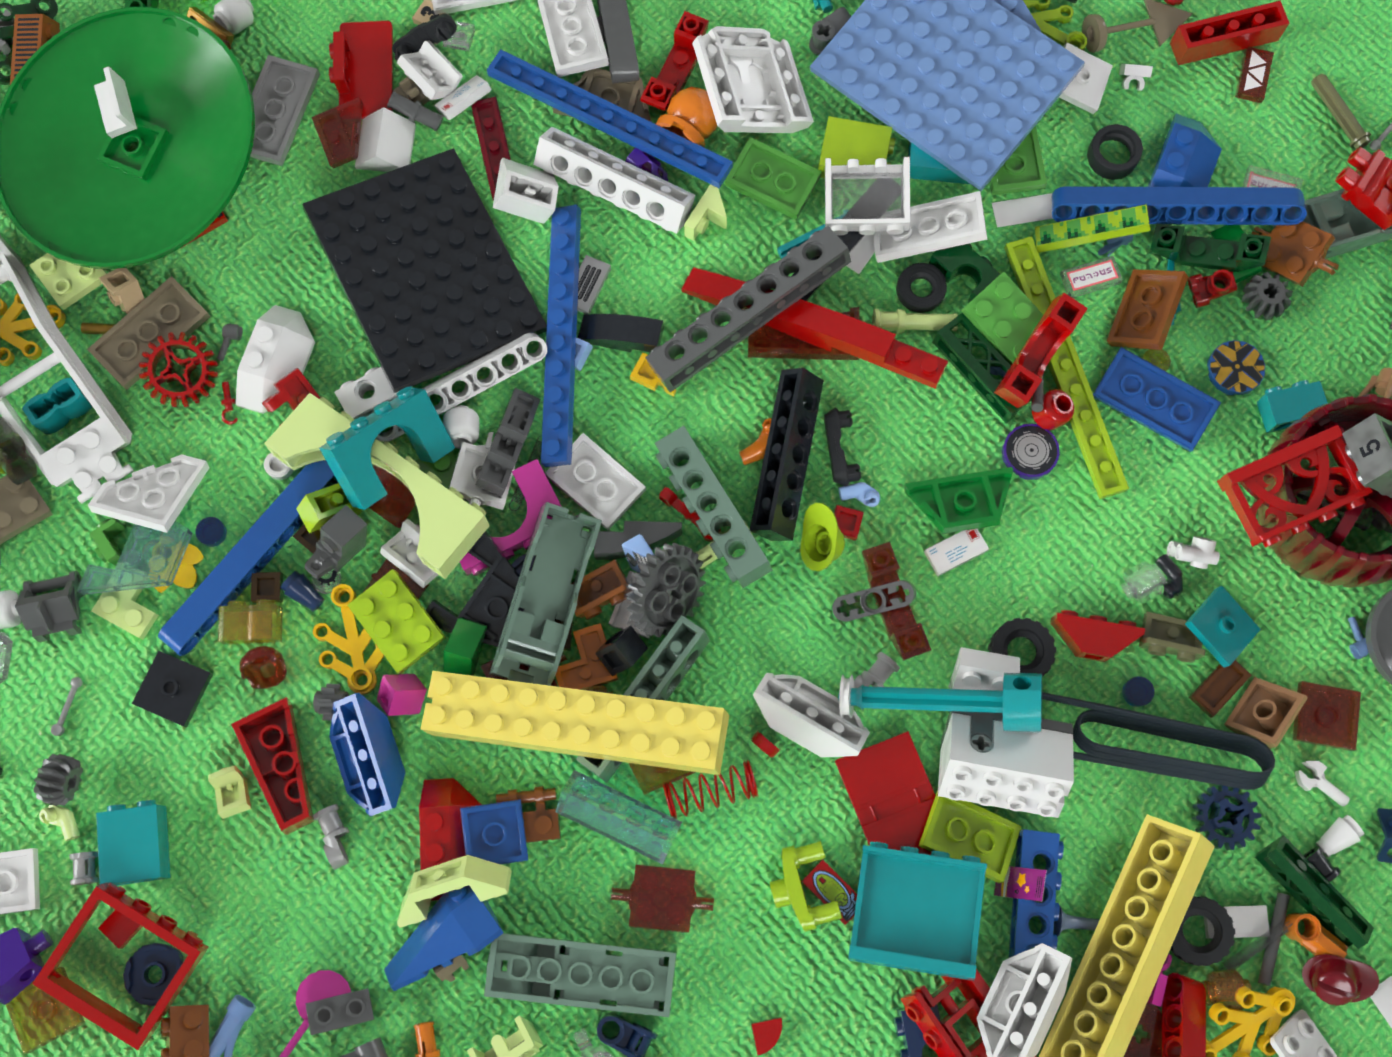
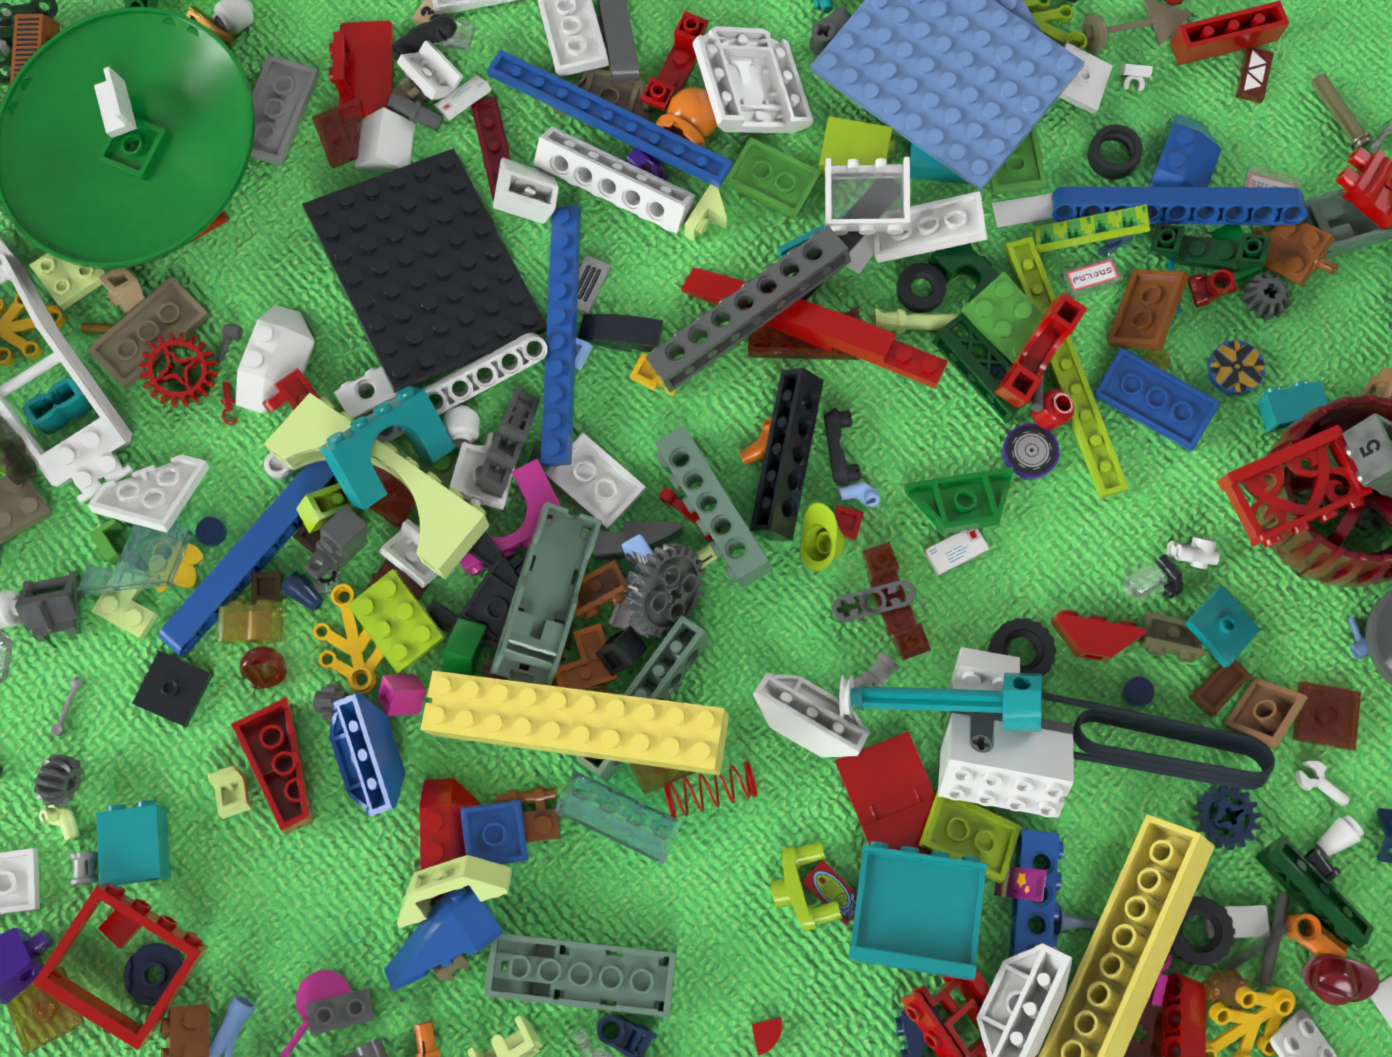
light grey connector [312,804,349,870] -> none
clear red plate [611,865,714,933] -> none
red tile [751,731,780,758] -> none

